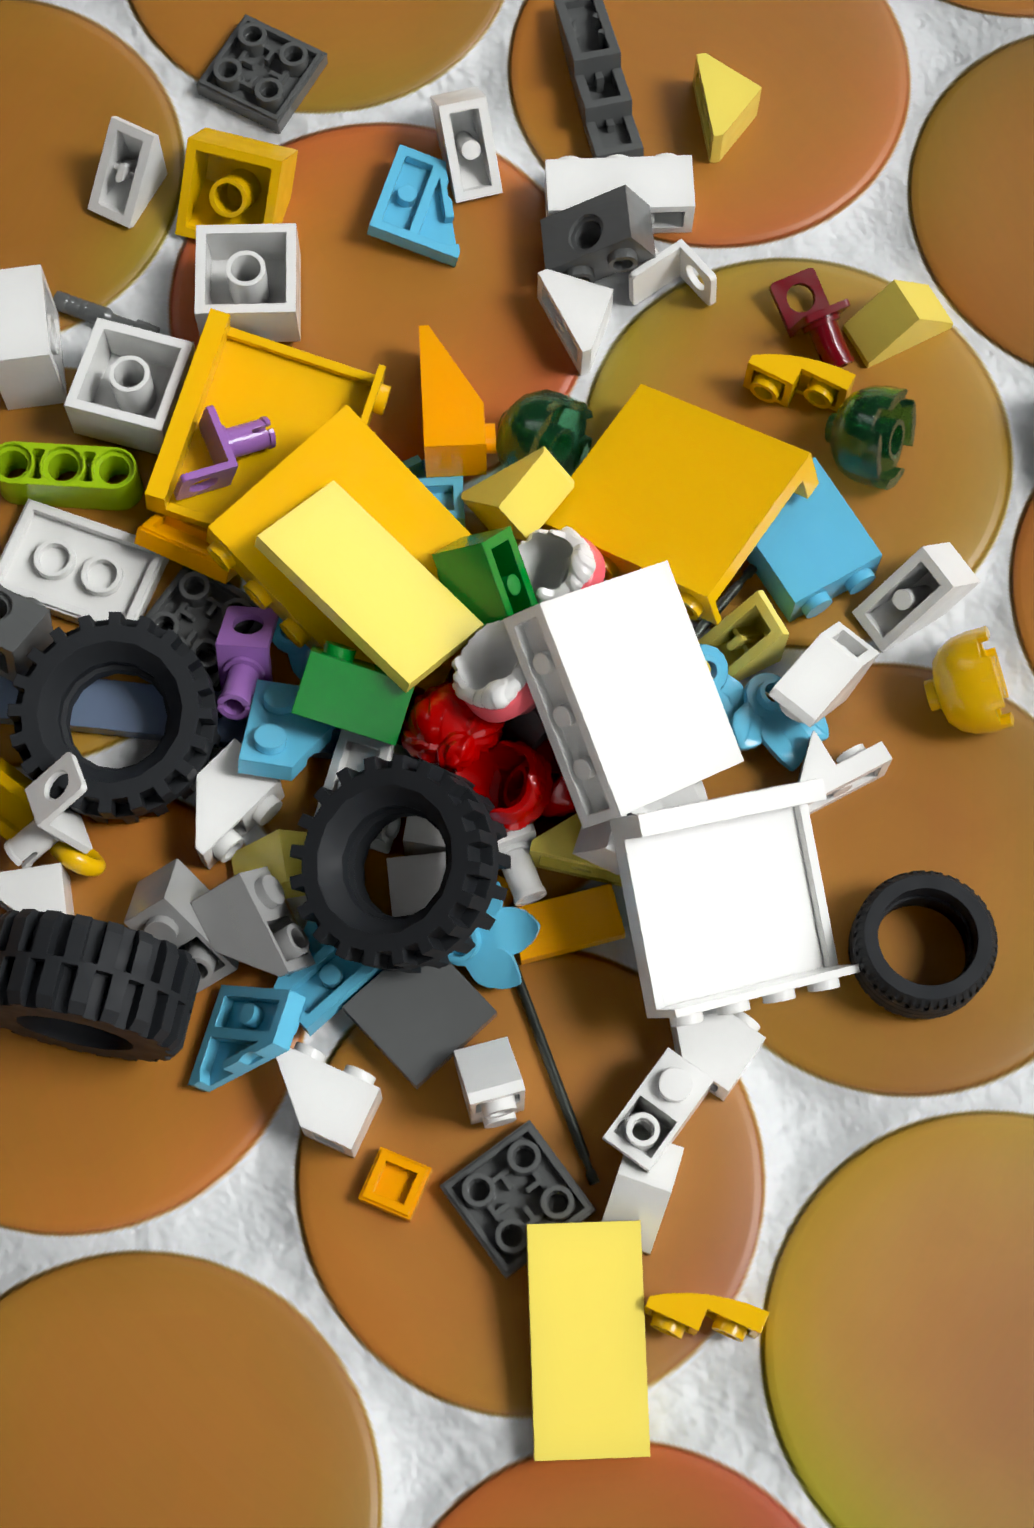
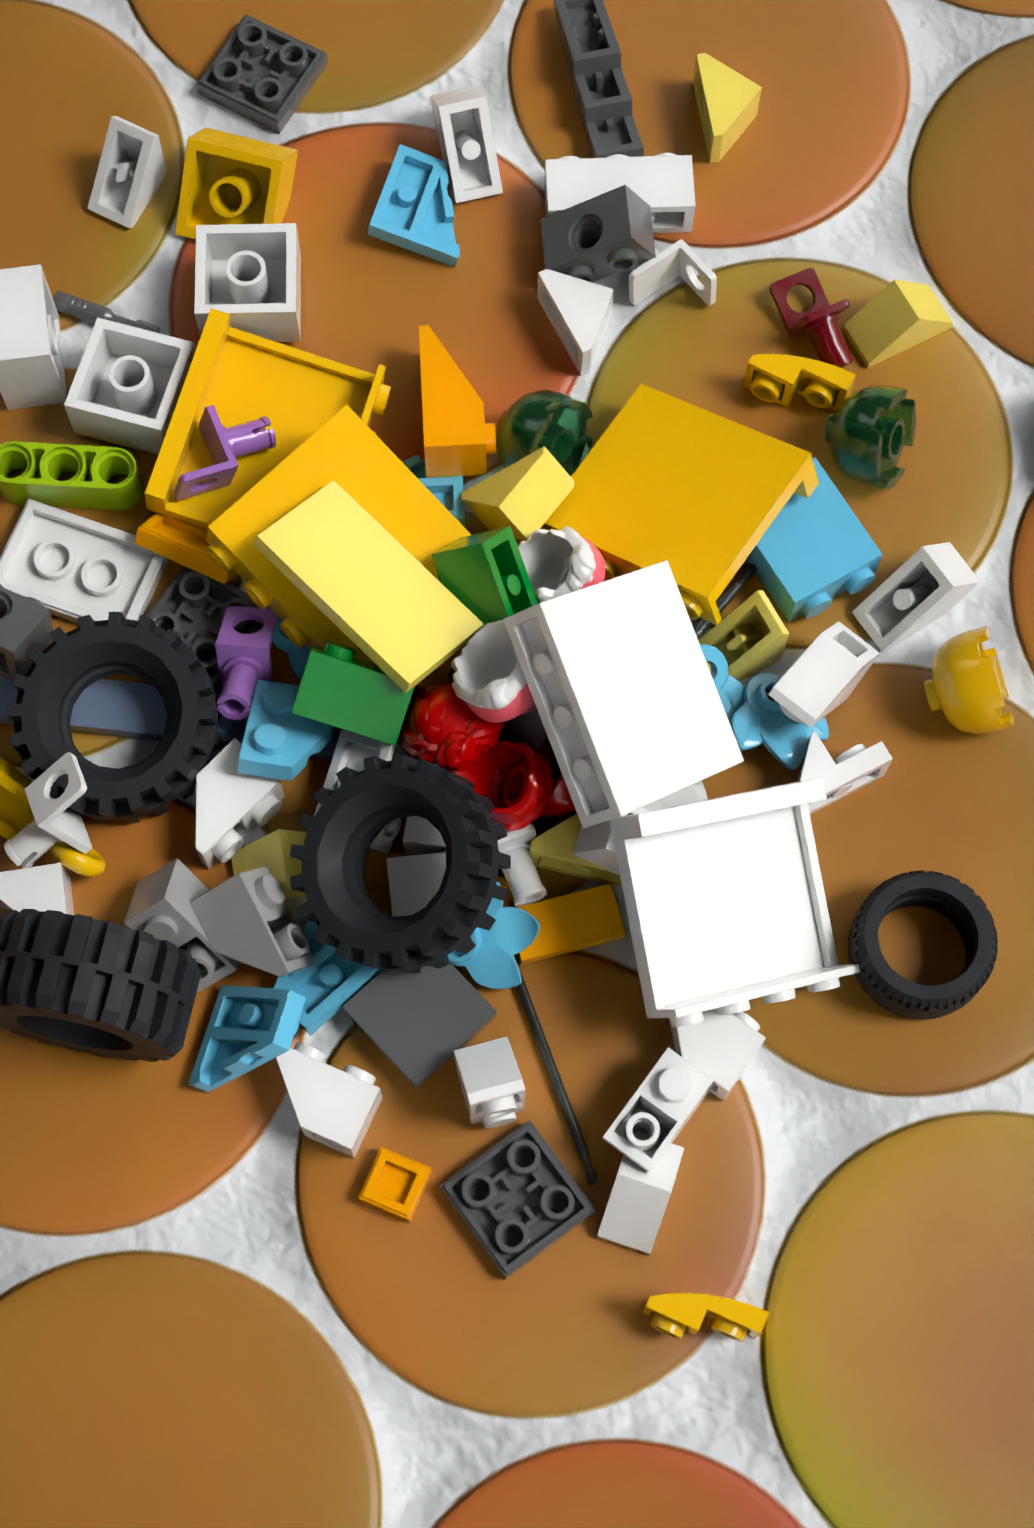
light yellow tile [526,1220,650,1461] -> none

